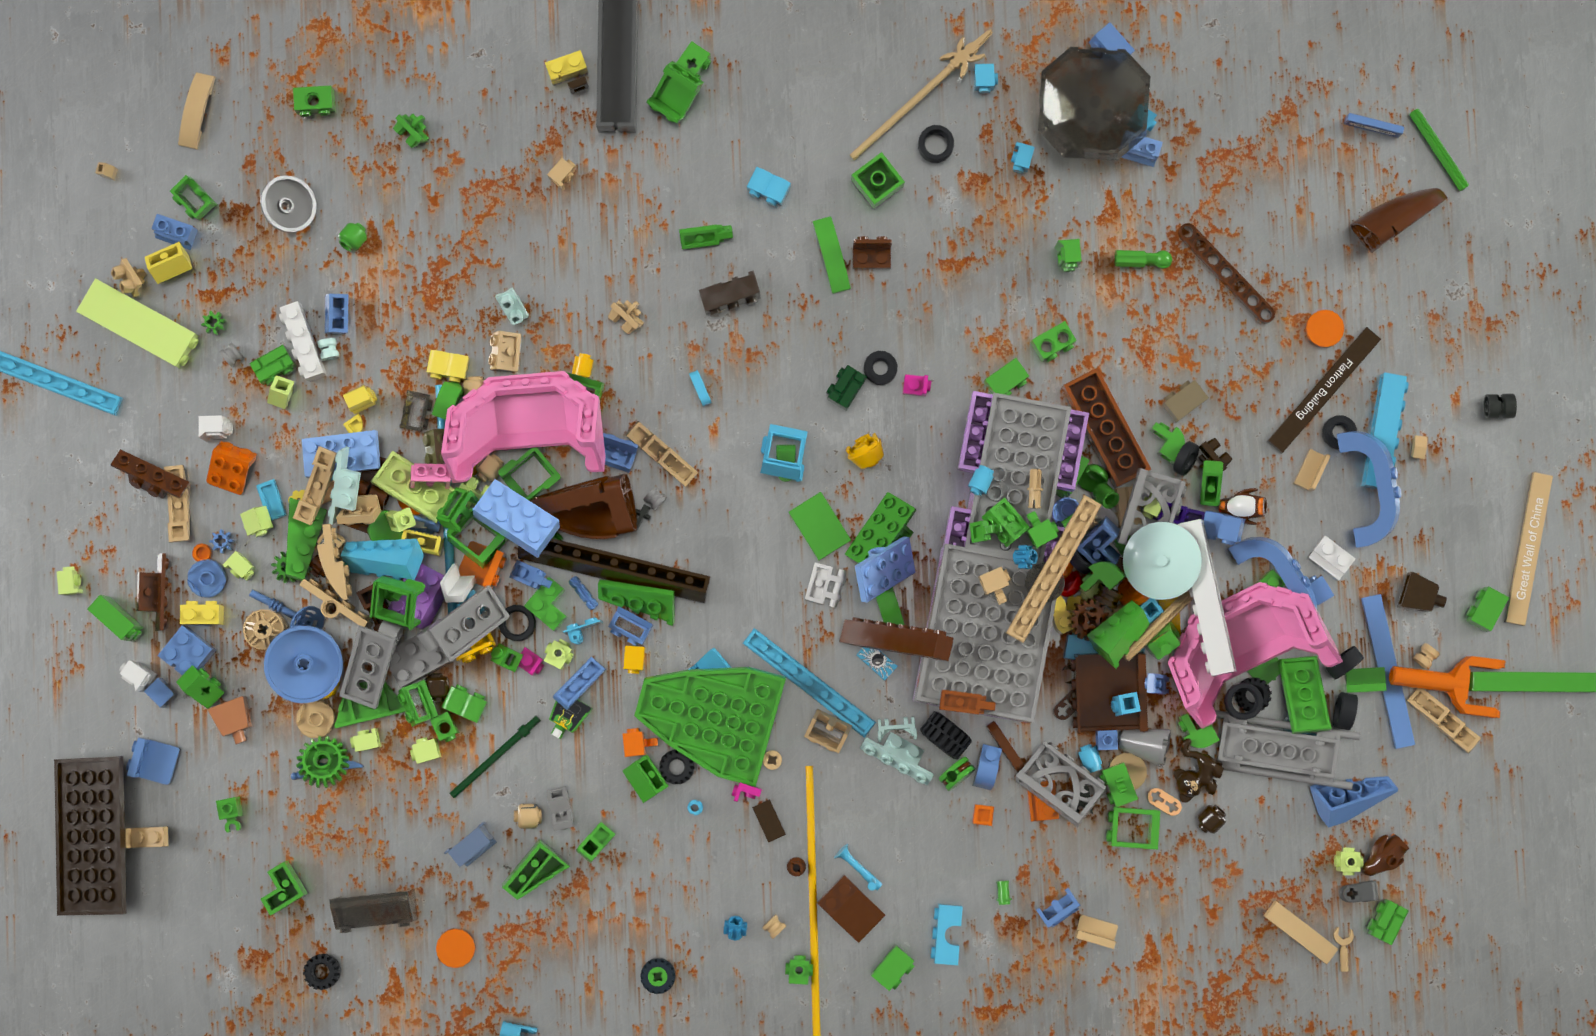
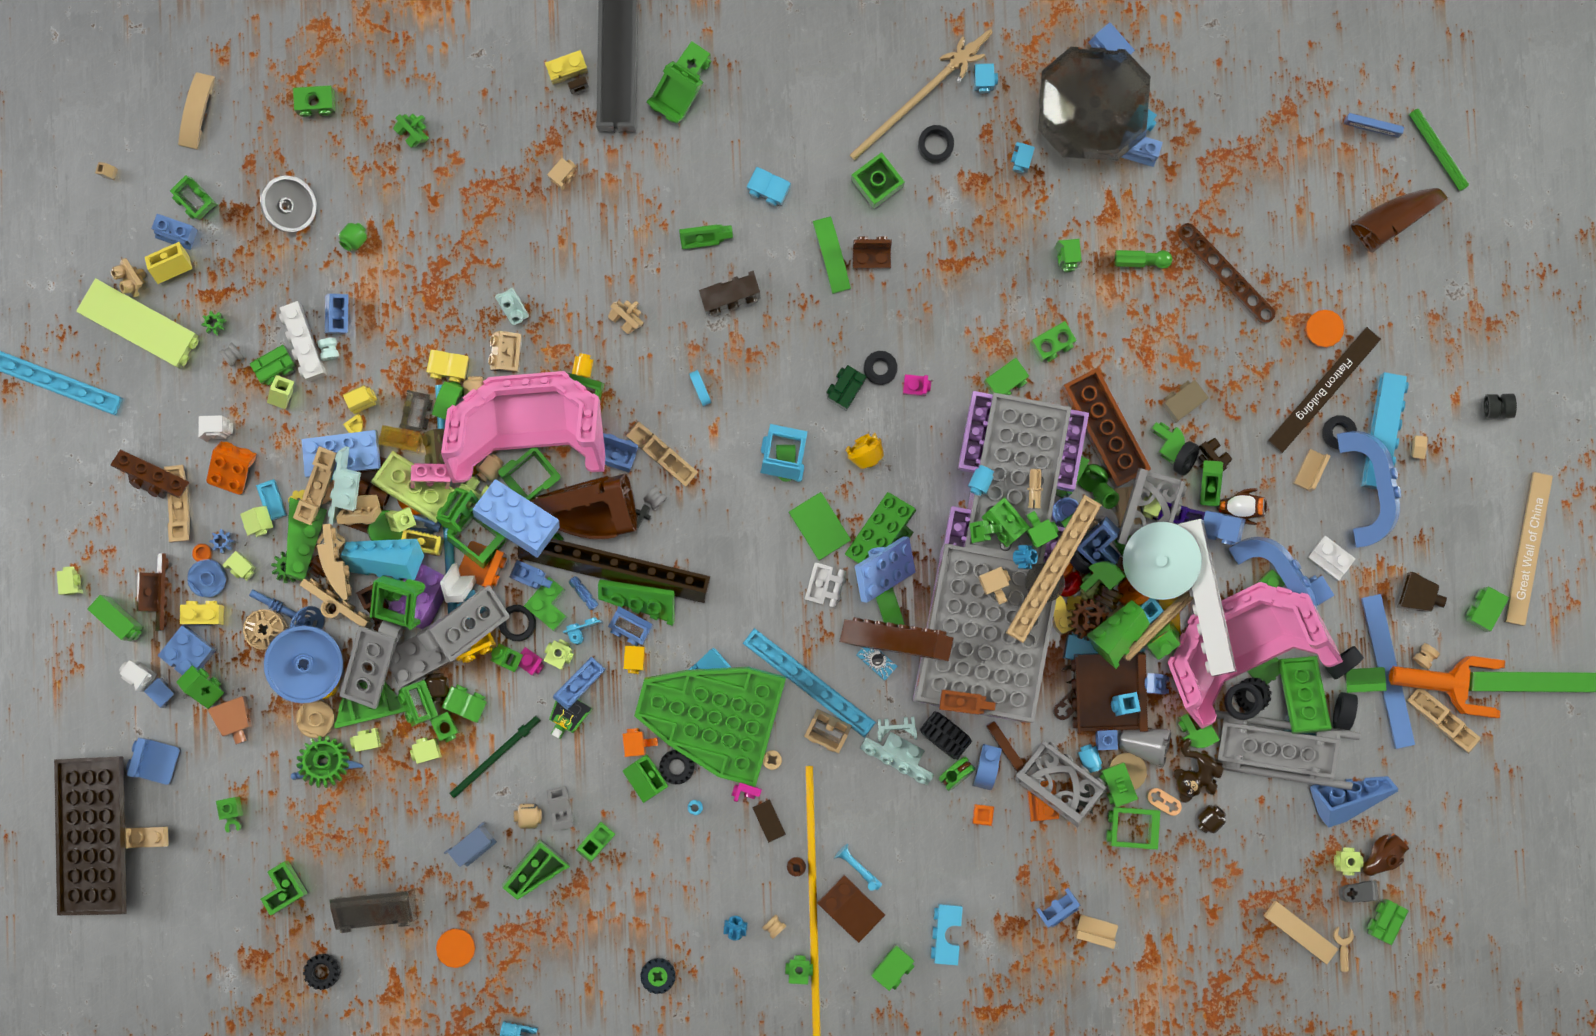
bright green pin [996,881,1012,905] -> none
none -> clear yellow brick [378,425,423,454]

